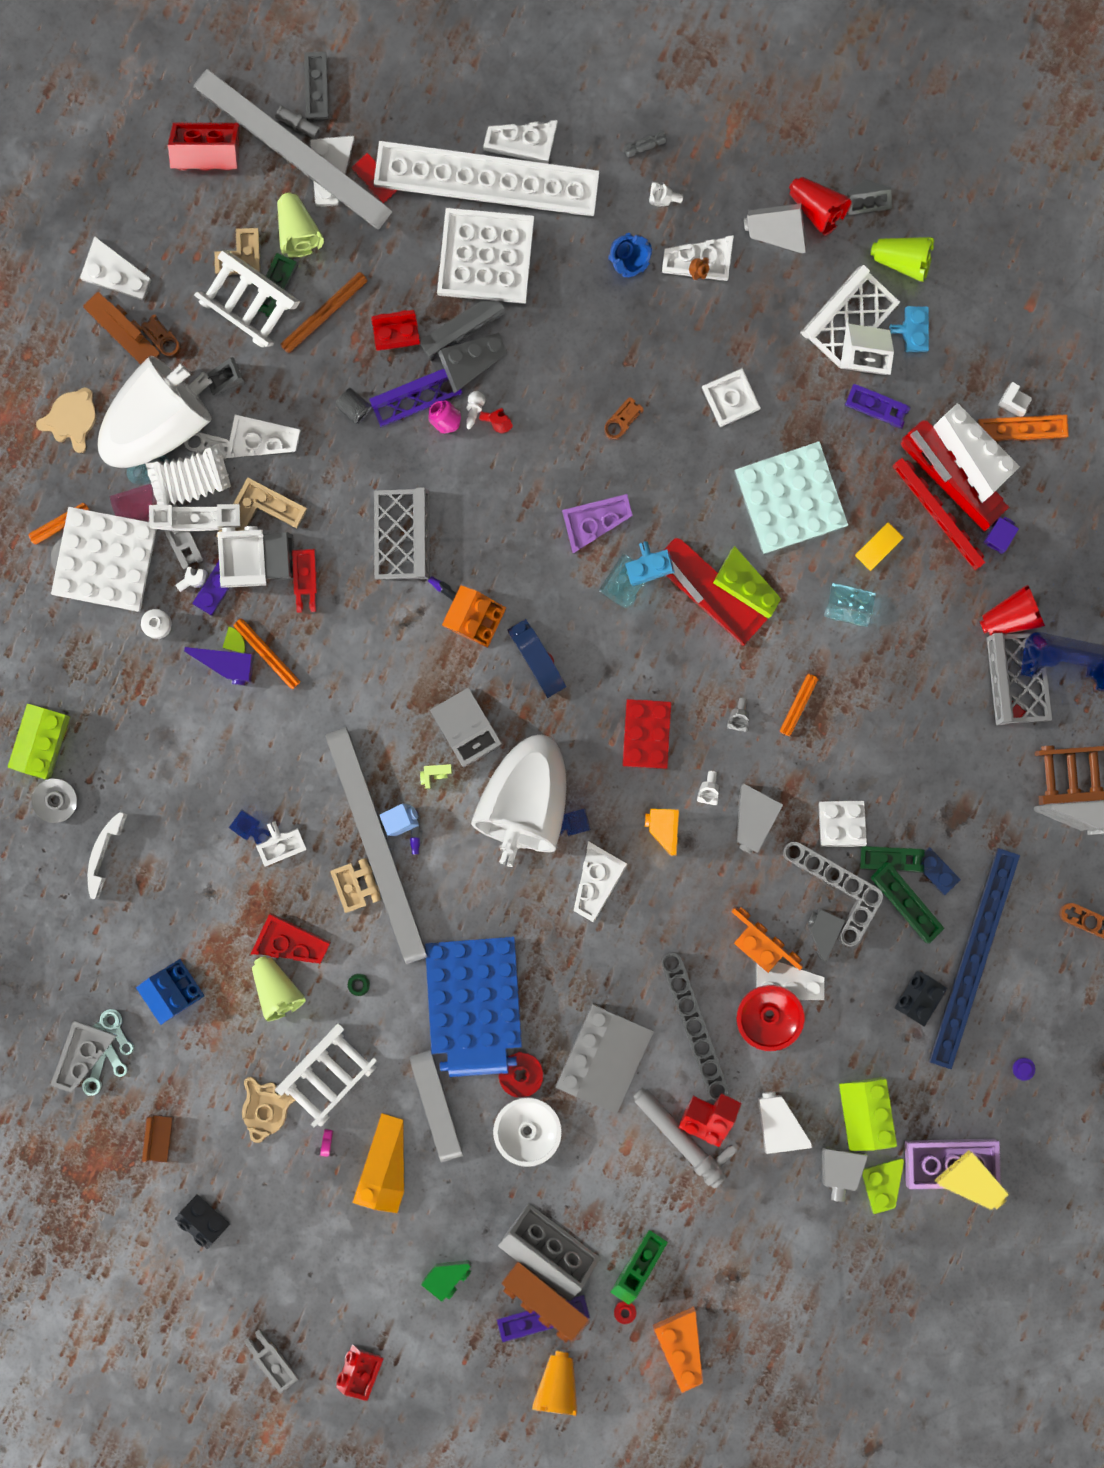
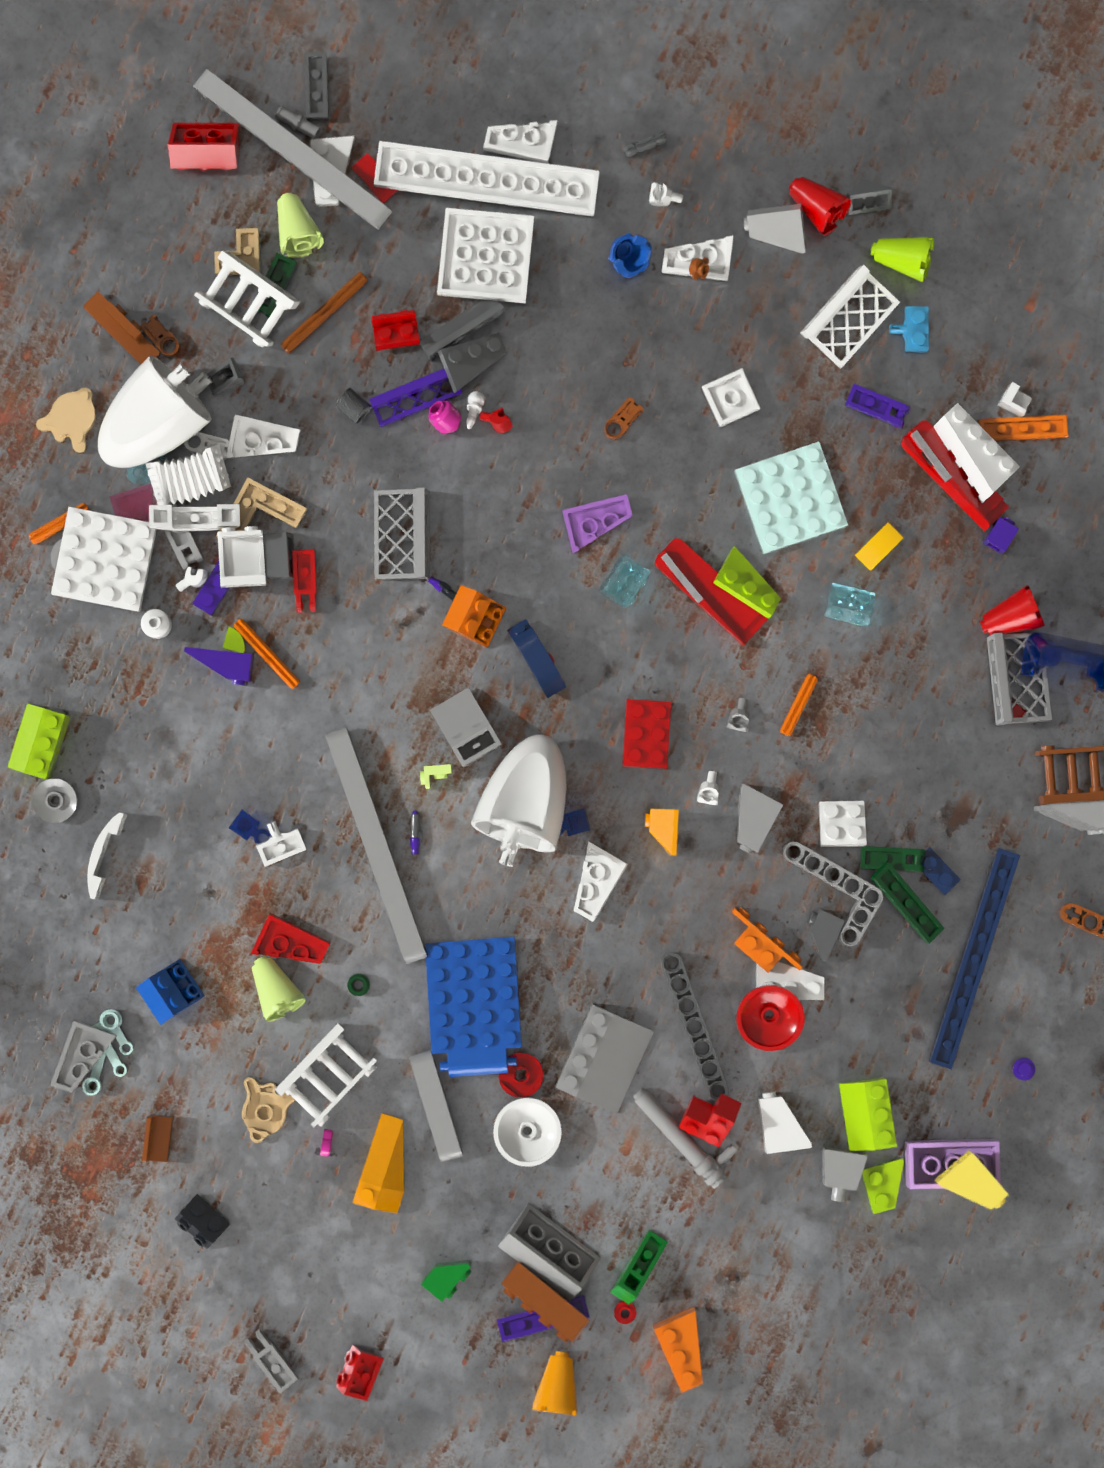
white wing [80,237,151,301] -> none
tan plate [330,858,382,913] -> none
light blue brick [380,804,419,836] -> none
dark azure plate [625,541,675,586] -> none
white slope [840,324,894,375] -> none
red plate [892,458,986,570] -> none
black bracket [895,971,948,1027] -> none

